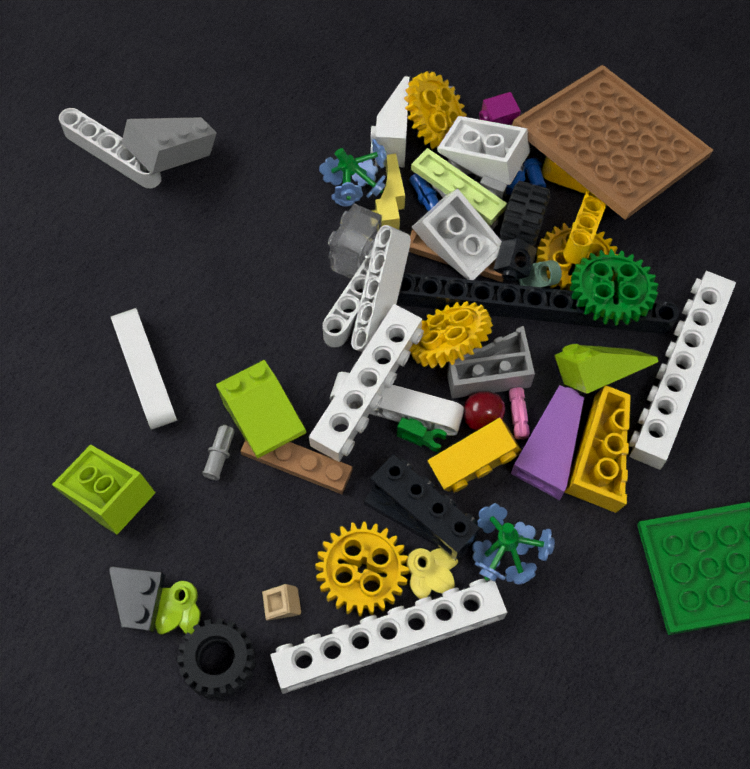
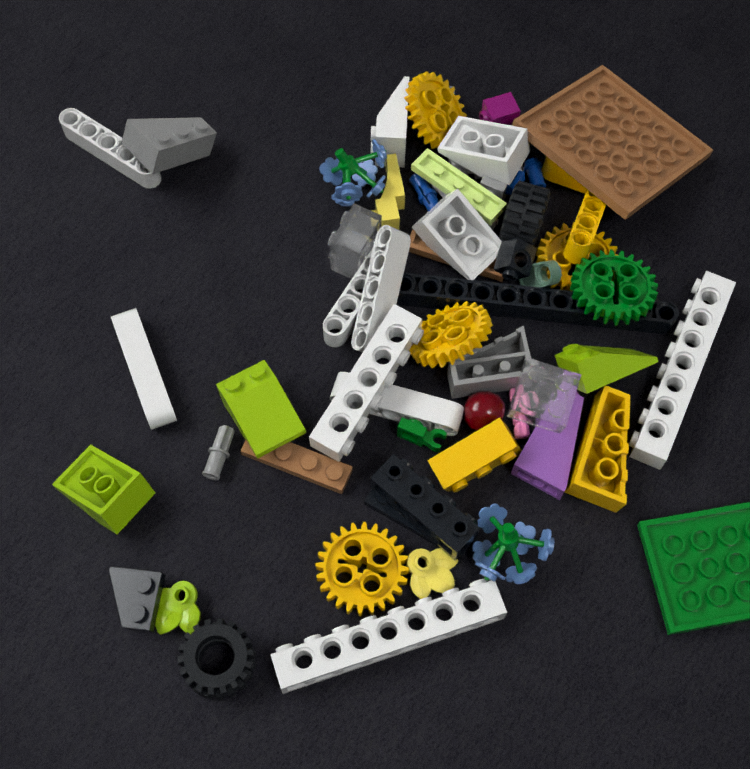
tan slope [262,584,301,620] -> none
none -> clear brick [507,357,581,434]

